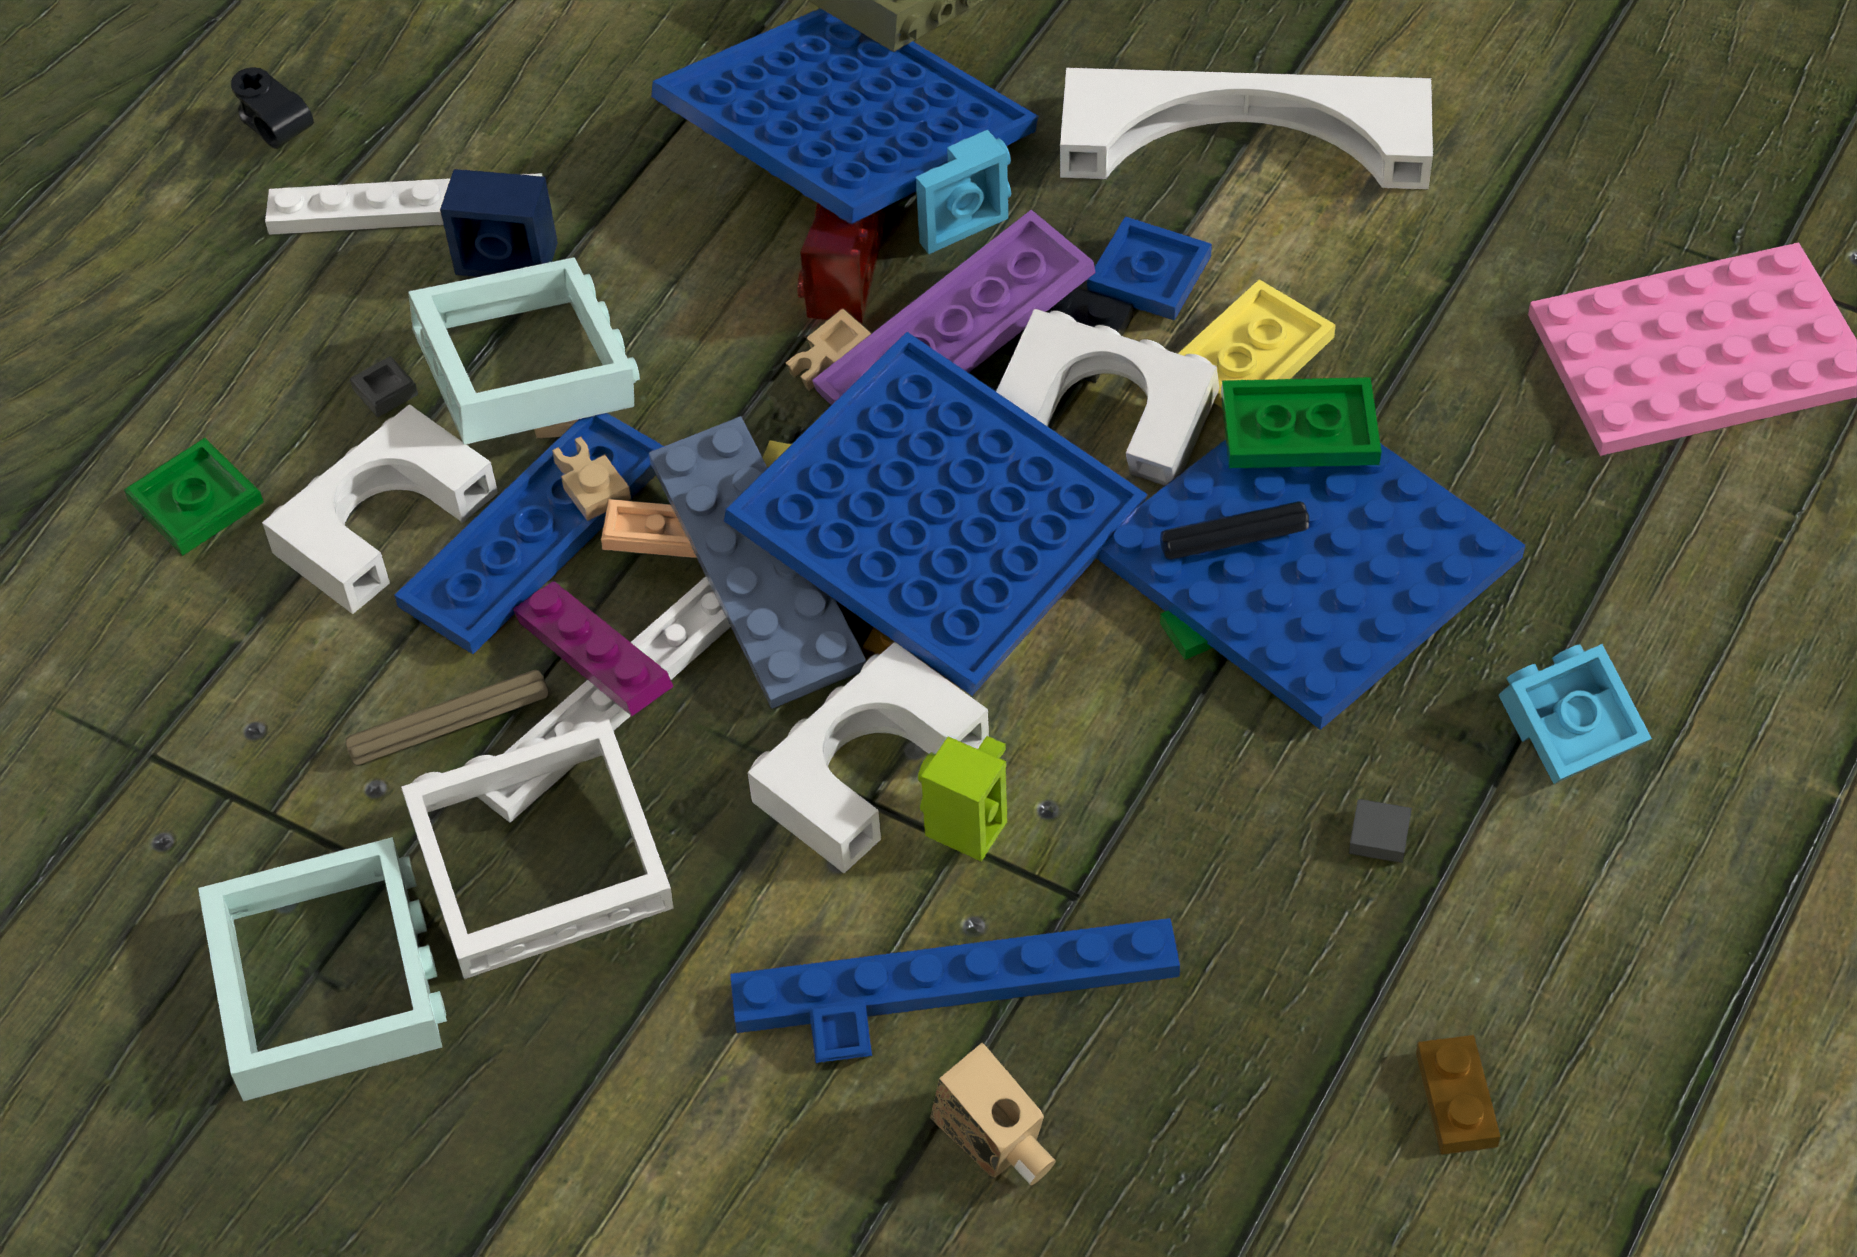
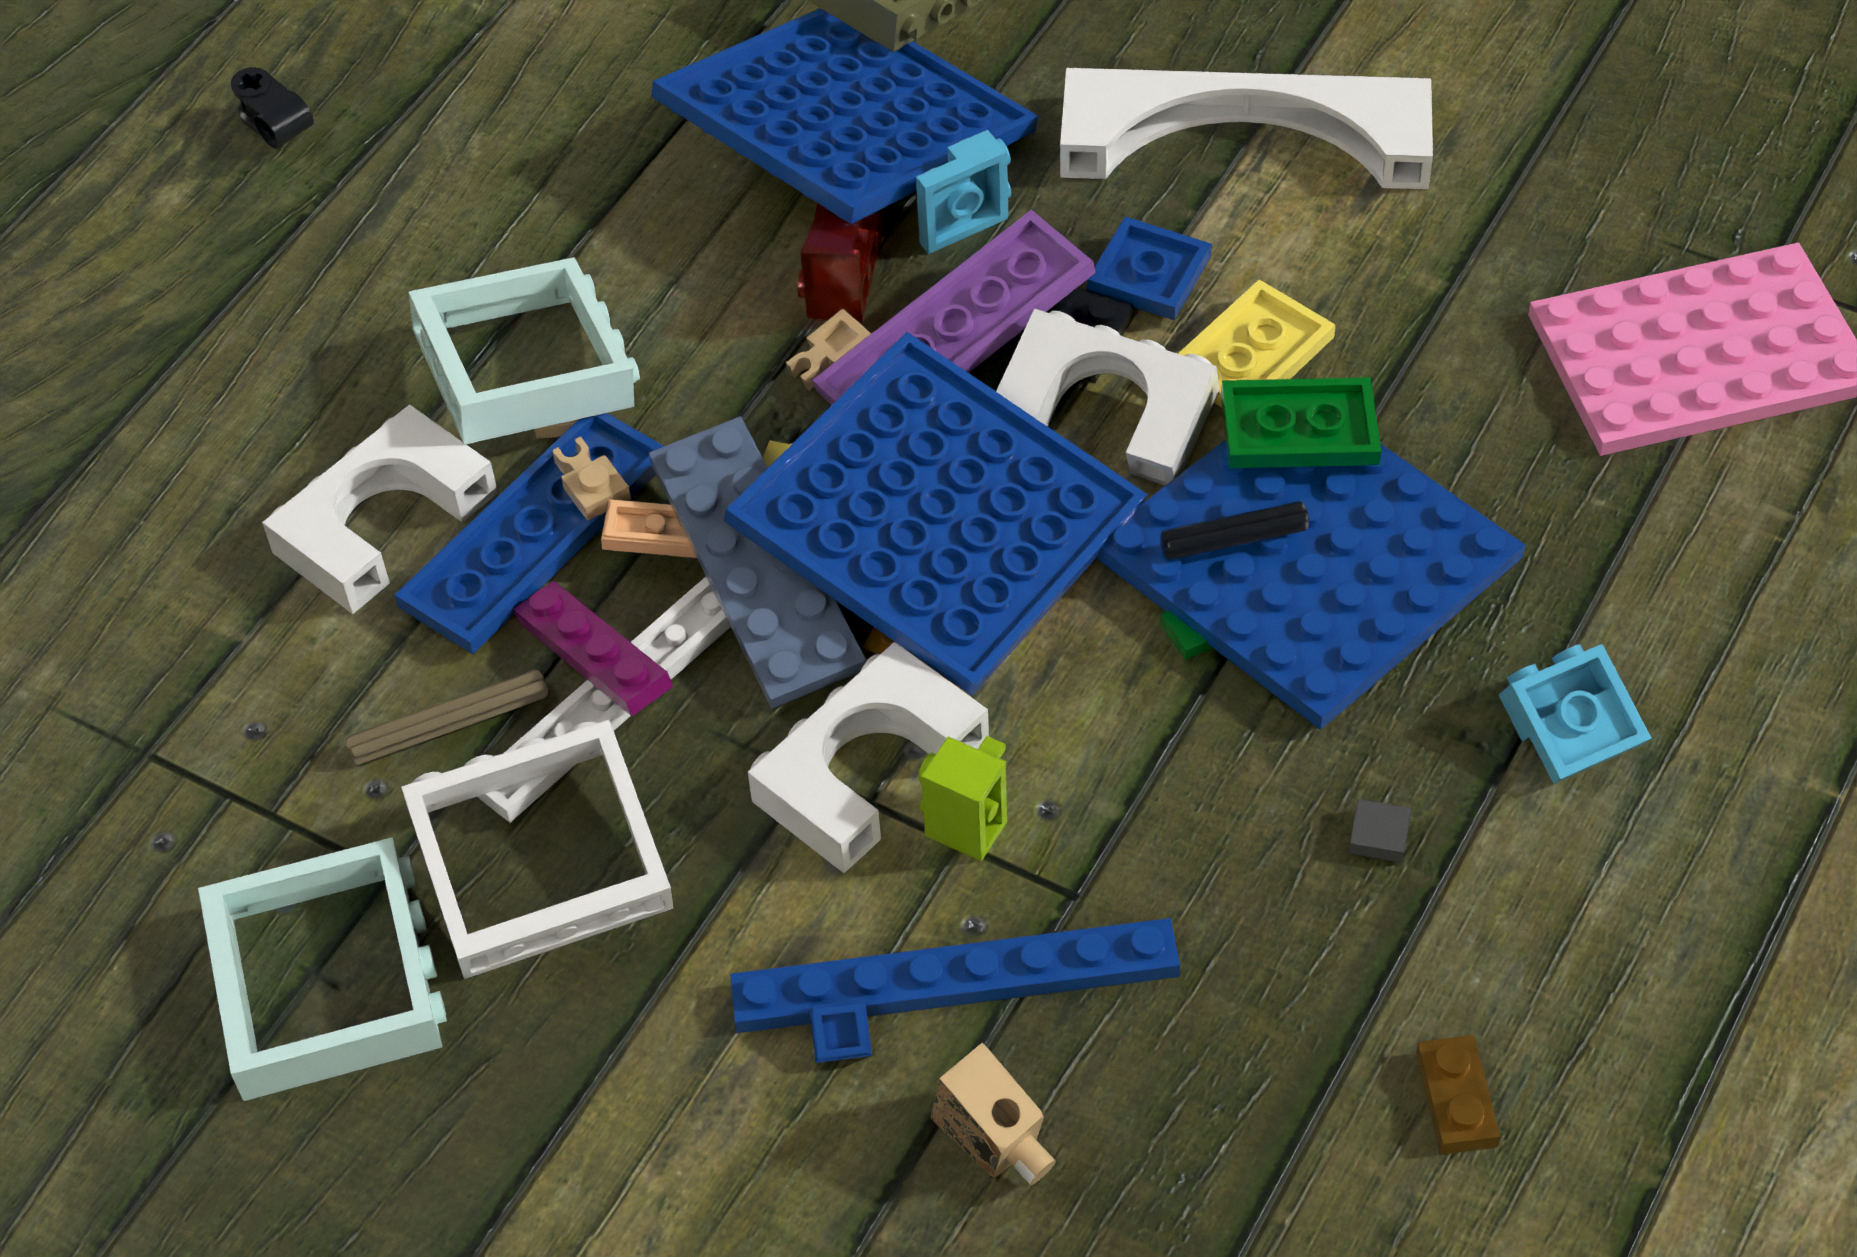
green tile [124,438,264,556] -> none
white plate [265,173,542,235] -> none
dark grey tile [350,356,418,418] -> none
dark blue brick [440,169,558,277] -> none

